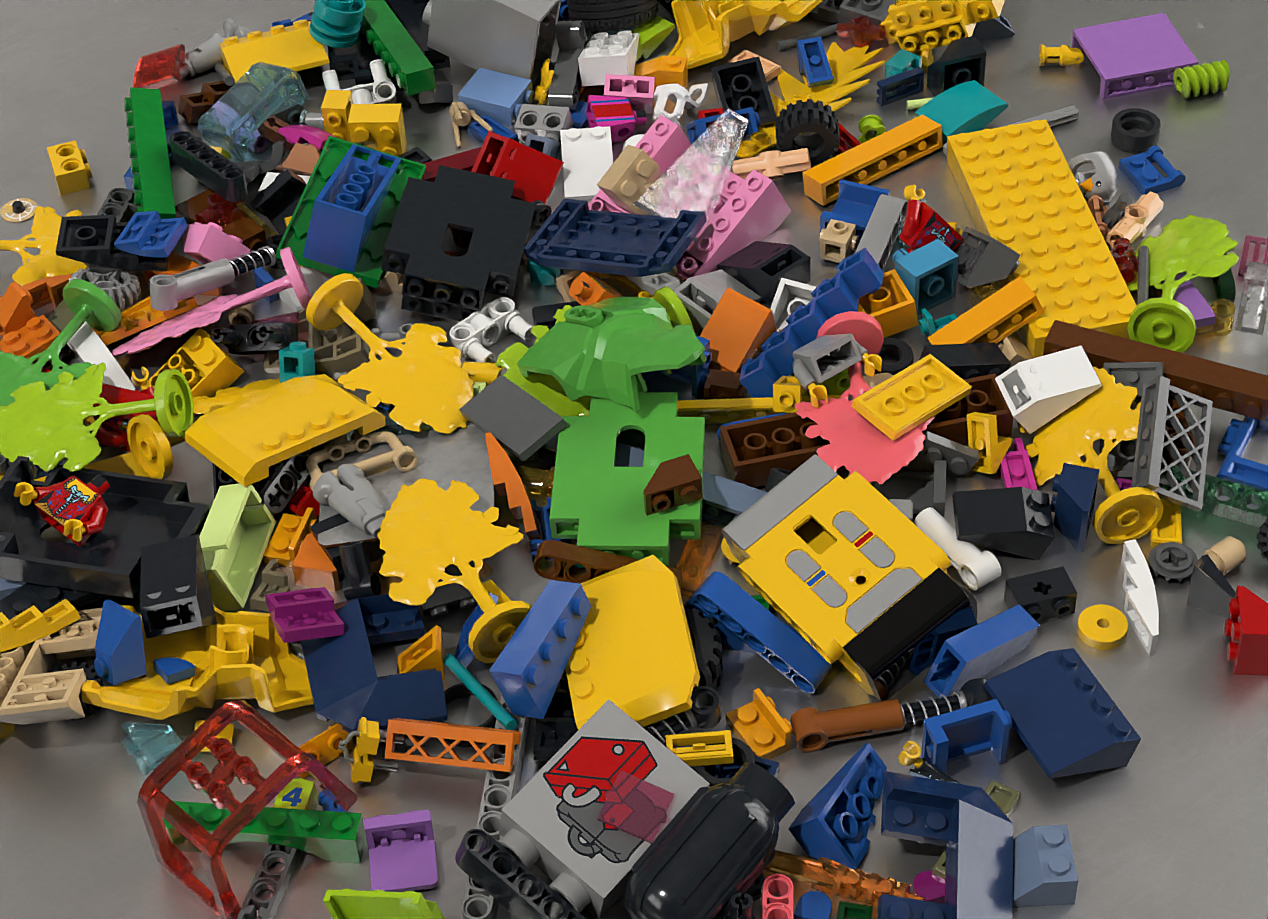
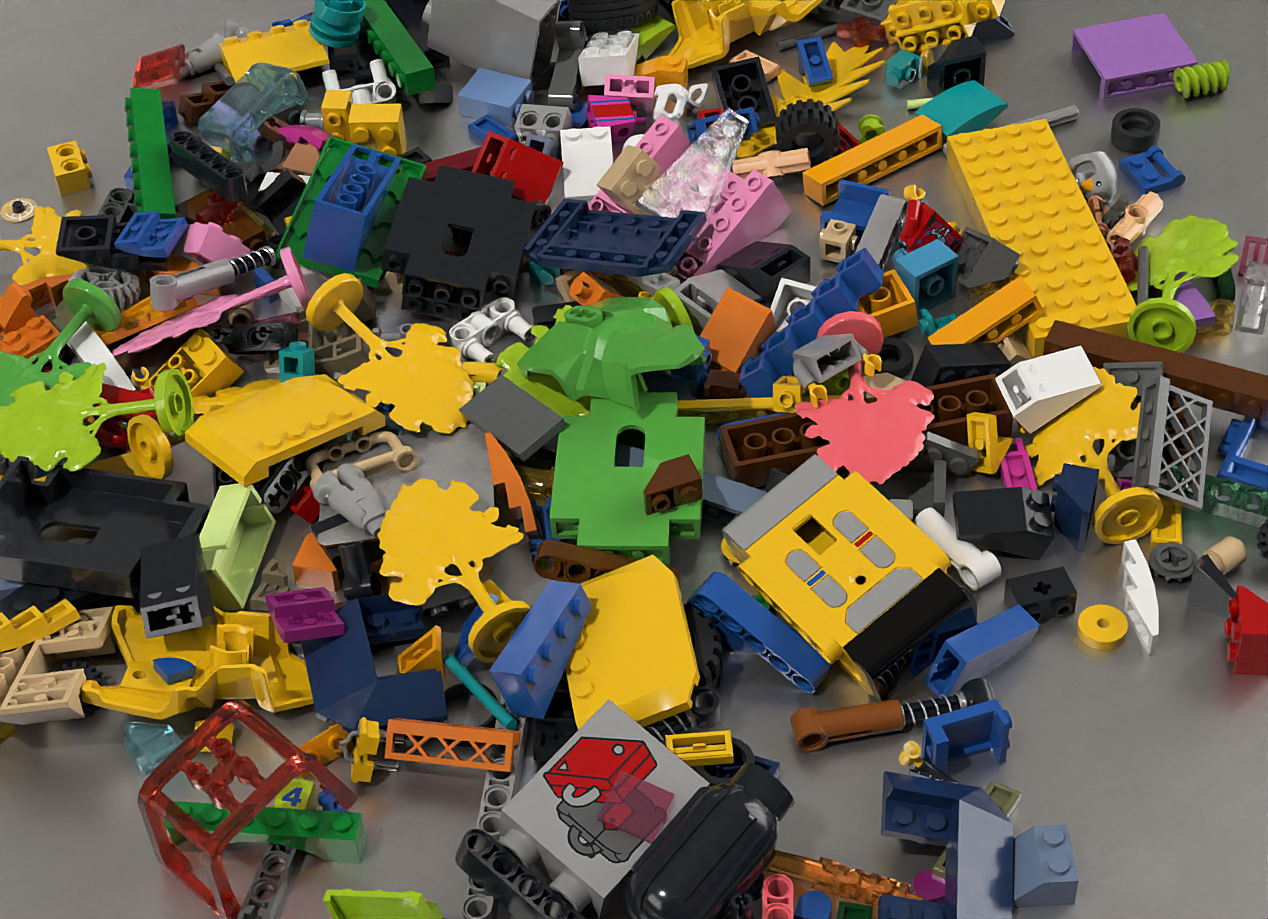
torso [14,475,110,547] -> none
blue slope [94,599,147,685] -> none
light orange bracket [263,507,319,568] -> none
medium lavender bracket [364,810,438,892] -> none
tan plant [449,102,493,148] -> none
yellow plate [534,58,554,106] -> none
clear orange tile [676,523,724,597] -> none
light orange bracket [726,688,793,760] -> none
blue wedge [788,743,887,872] -> none
yellow tile [851,354,972,441] -> none
dark blue tile [876,67,924,107] -> none
dark blue slope [984,648,1141,779] -> none
yellow piece [1039,45,1084,67] -> none

